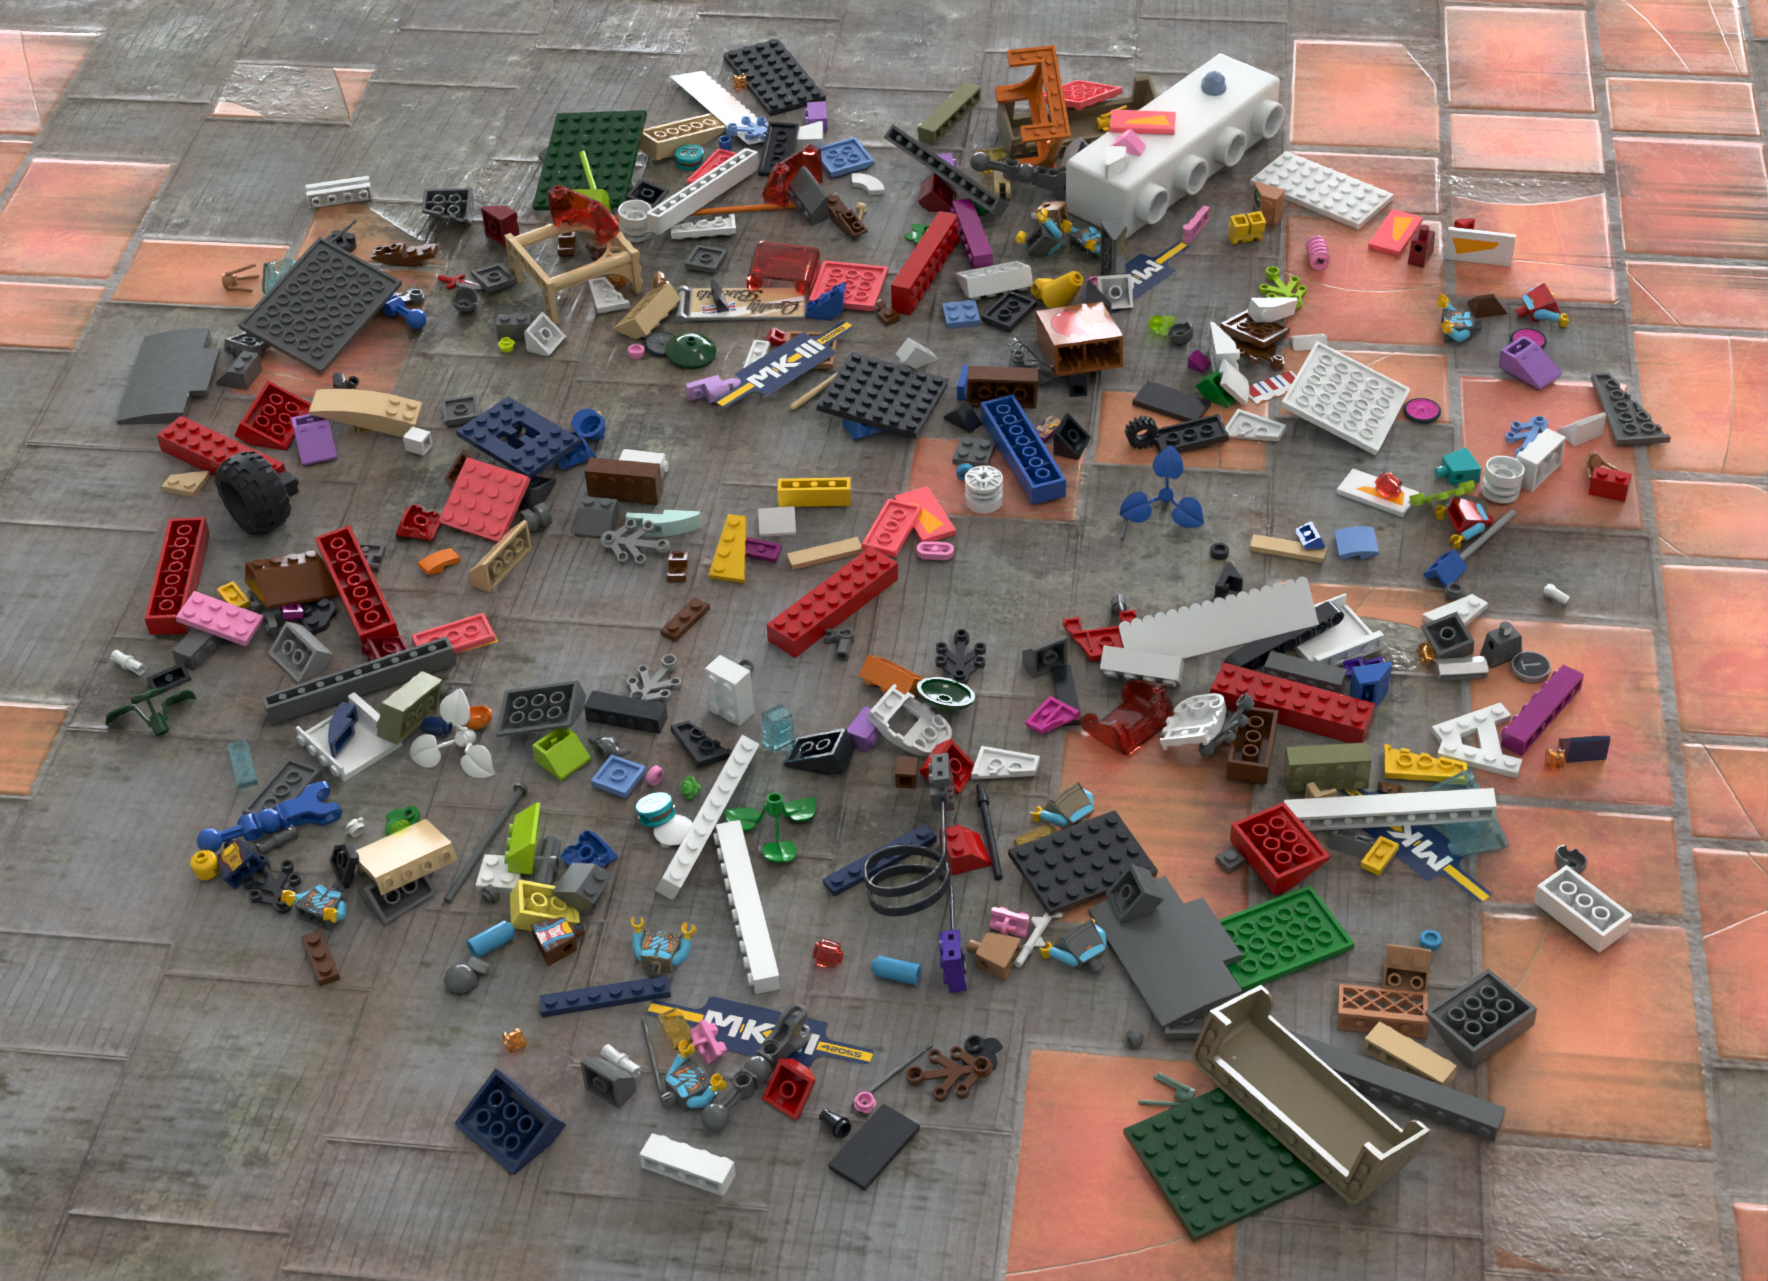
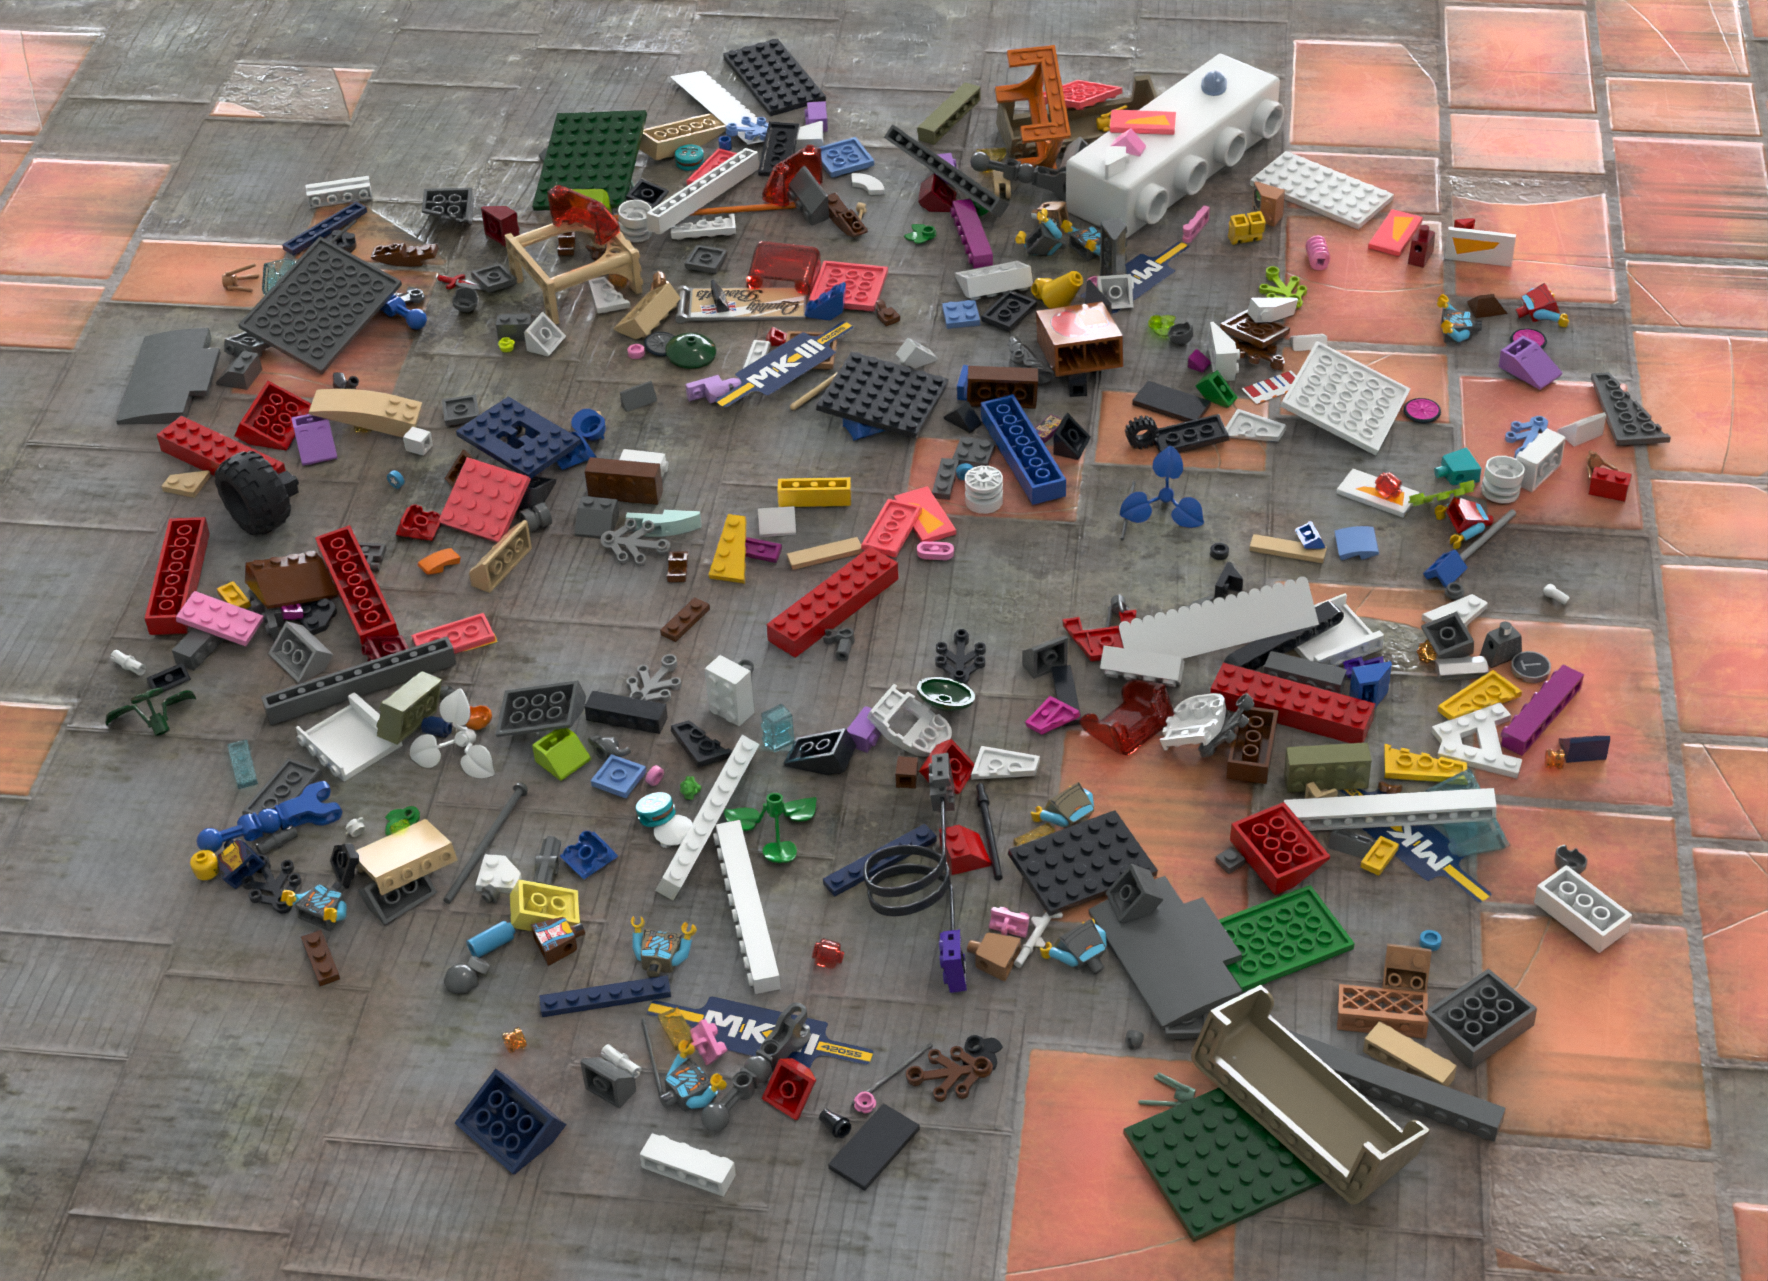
dark blue slope [328,702,358,758] -> none
lime slope [504,802,541,875] -> none
dark grey slope [551,863,613,916] -> none
lime bar [579,151,597,189] -> none
clear orange wheel [732,73,747,90] -> none
orange slope [859,655,925,700] -> none
dark azure brick [871,955,921,986] -> none
red brick [891,211,960,316] -> none
white slope [1219,359,1249,405] -> none
none -> dark blue plate [282,201,367,256]
none -> dark azure tile [387,470,405,489]
none -> dark grey slope [620,381,657,412]
none -> dark grey plate [932,458,959,500]
none -> yellow wing [1437,670,1522,720]

